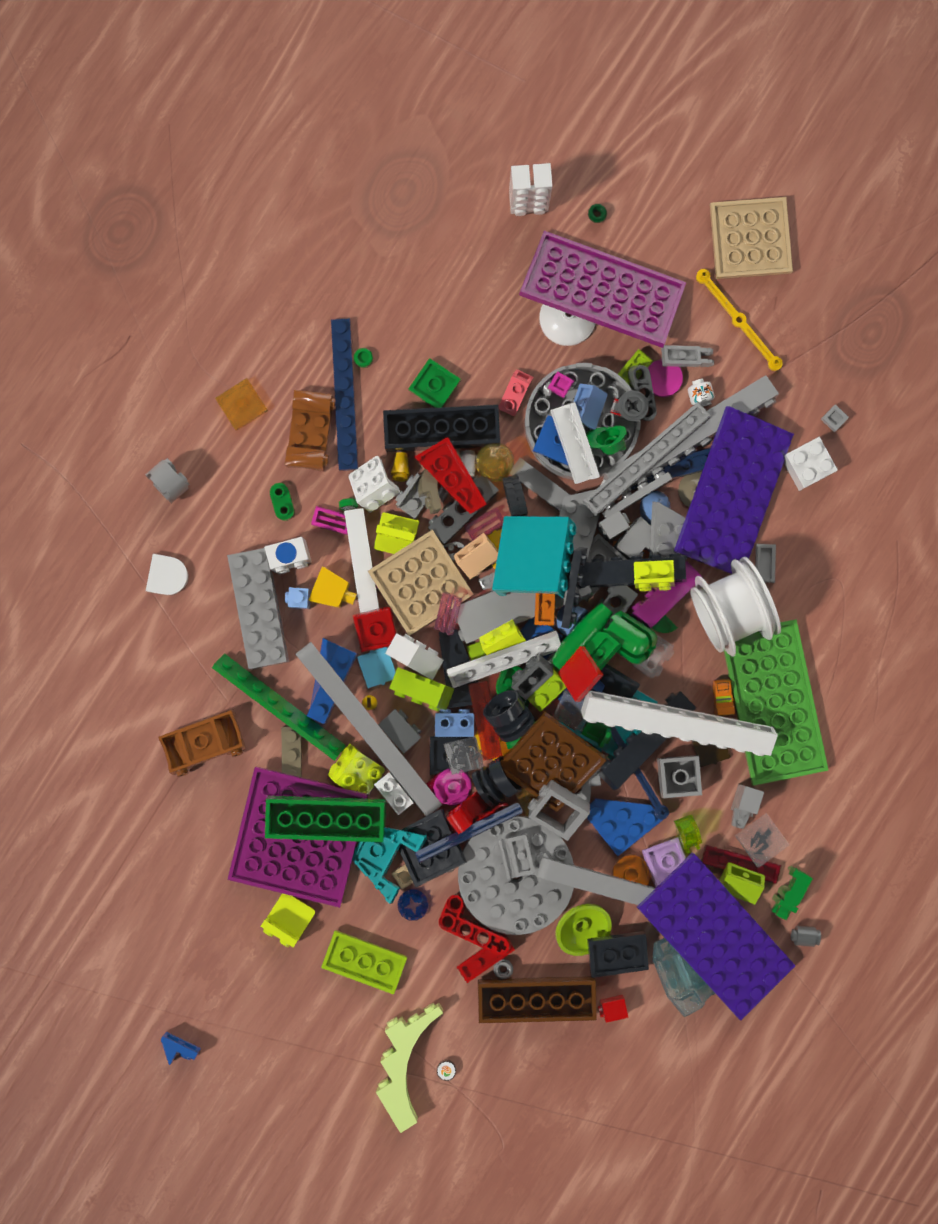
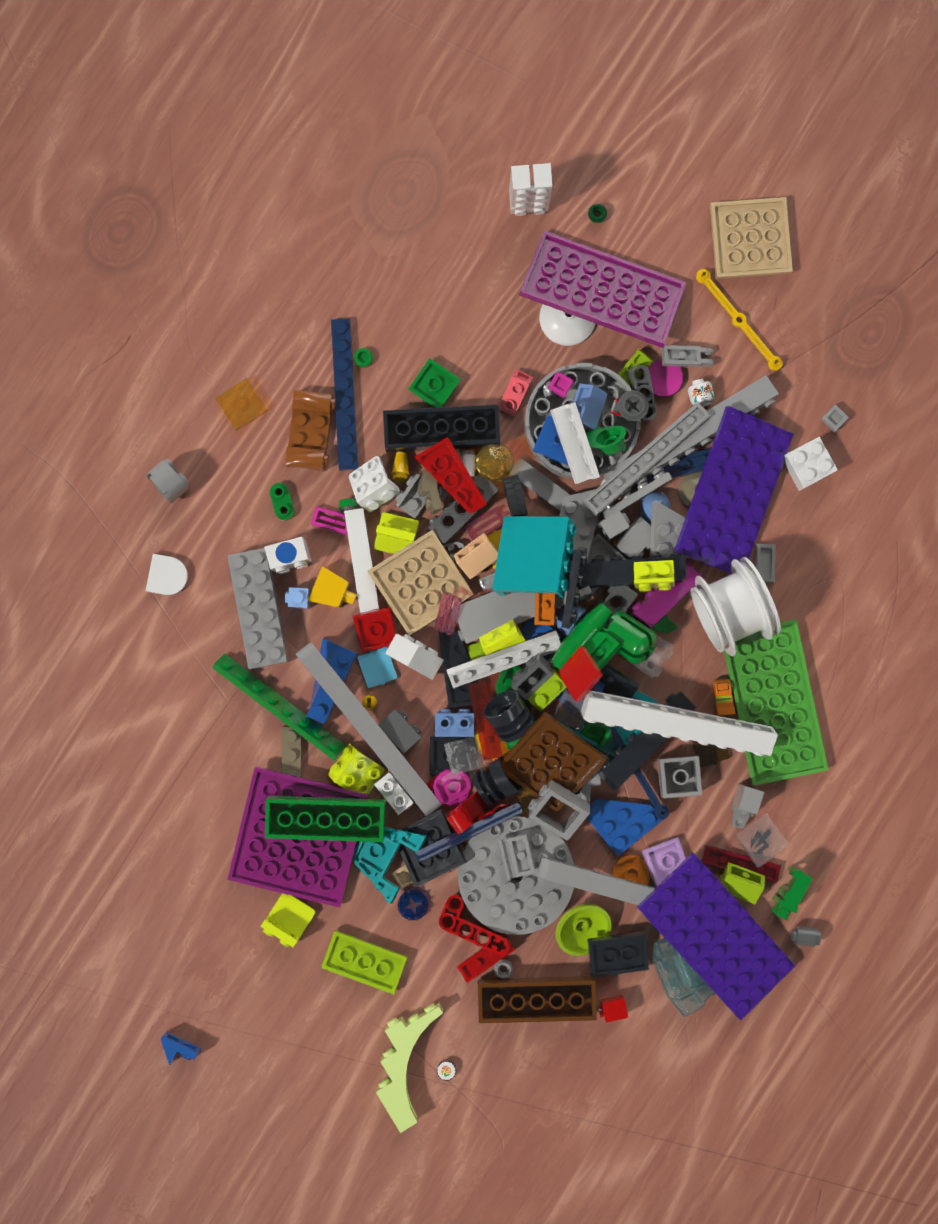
dark orange piece [158,710,246,777] -> none
lime wedge [389,667,454,712] -> none
clear neon green brick [674,815,702,854] -> none

